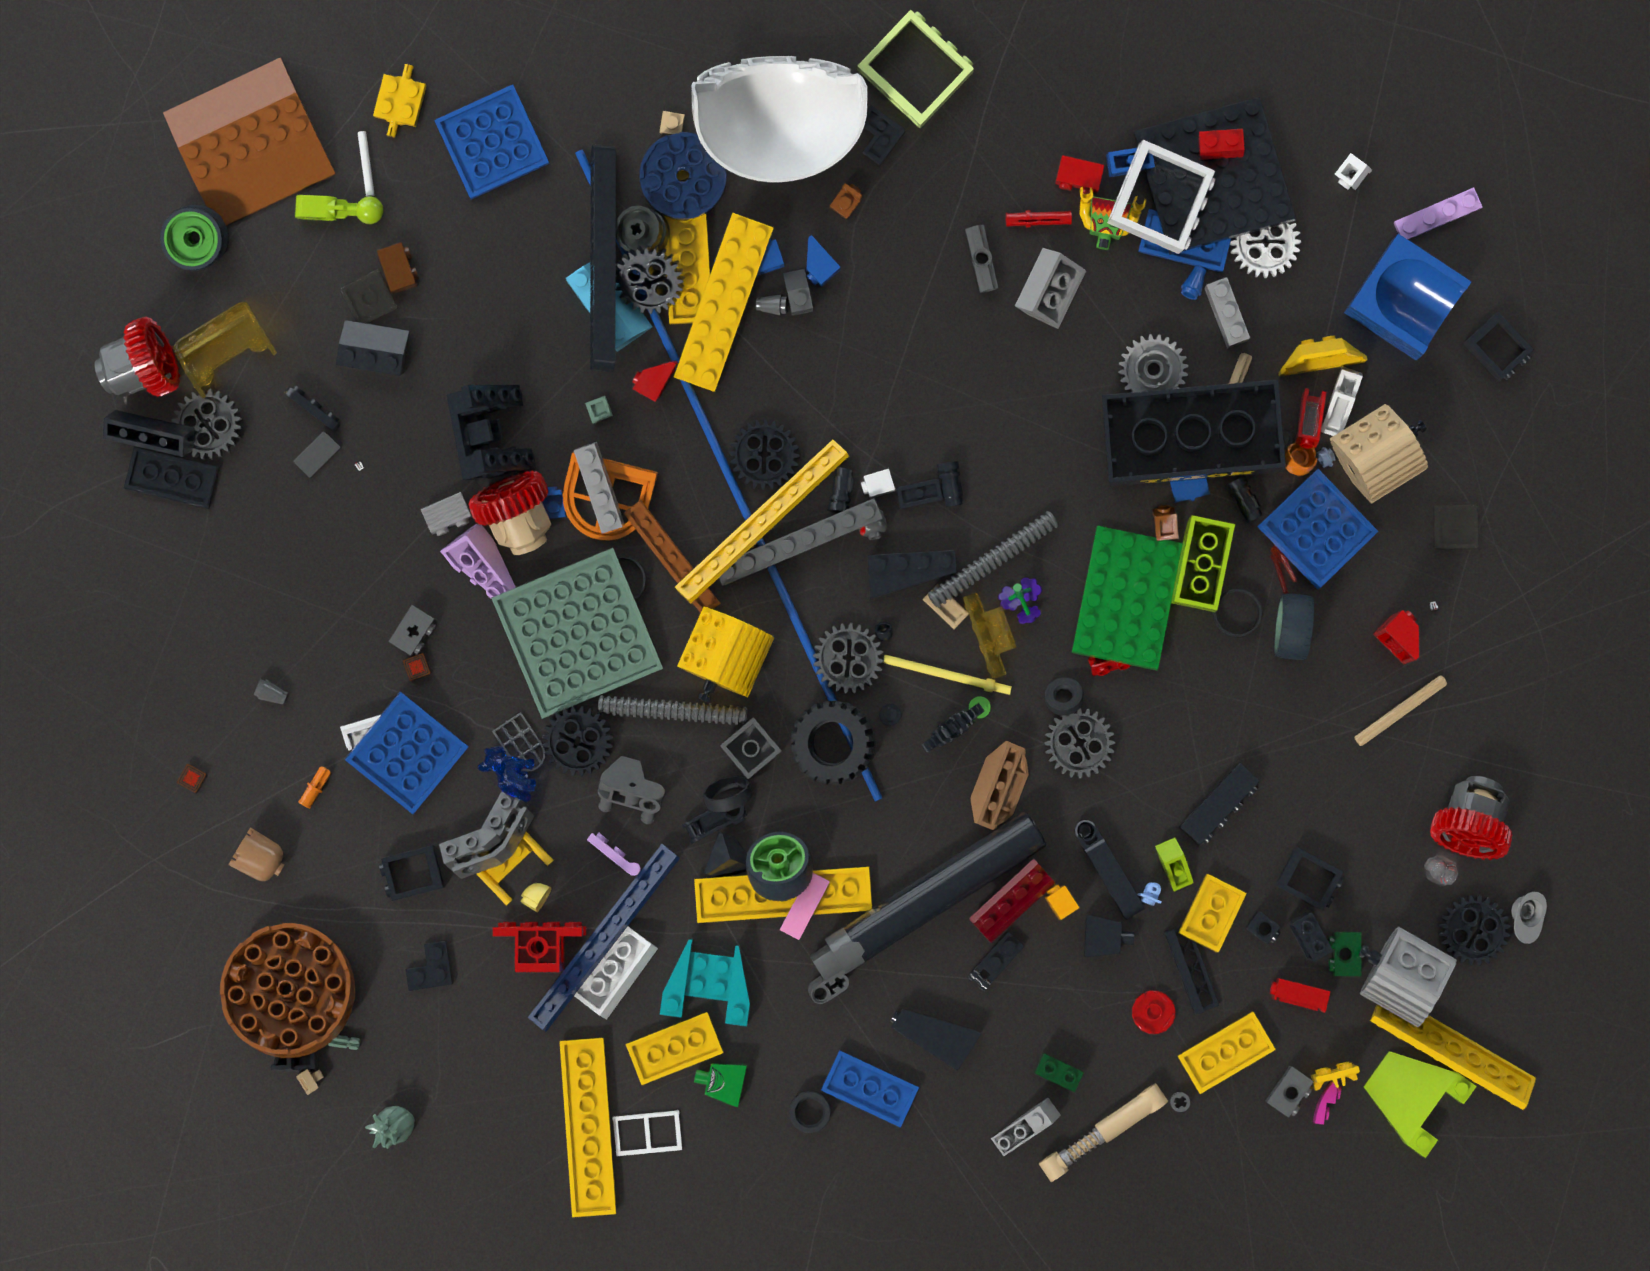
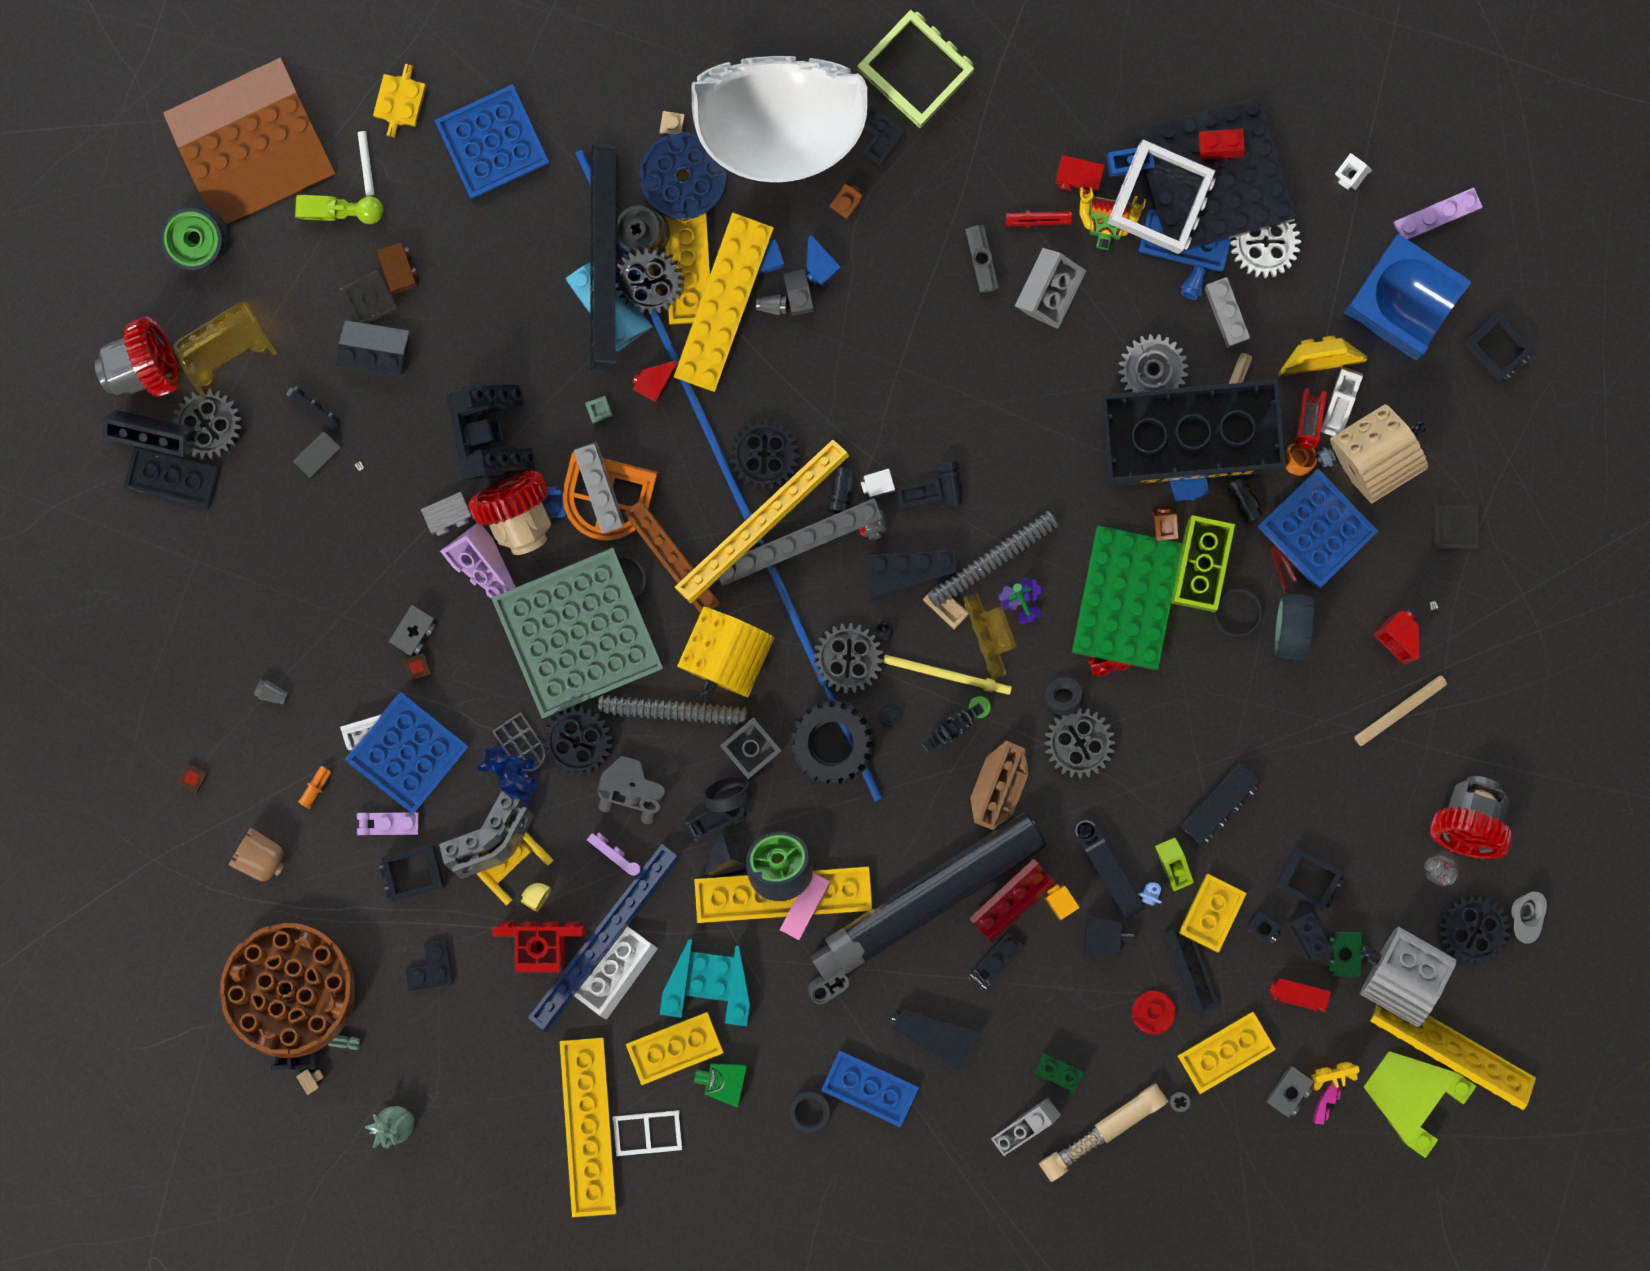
none -> lavender plate [357,813,419,835]

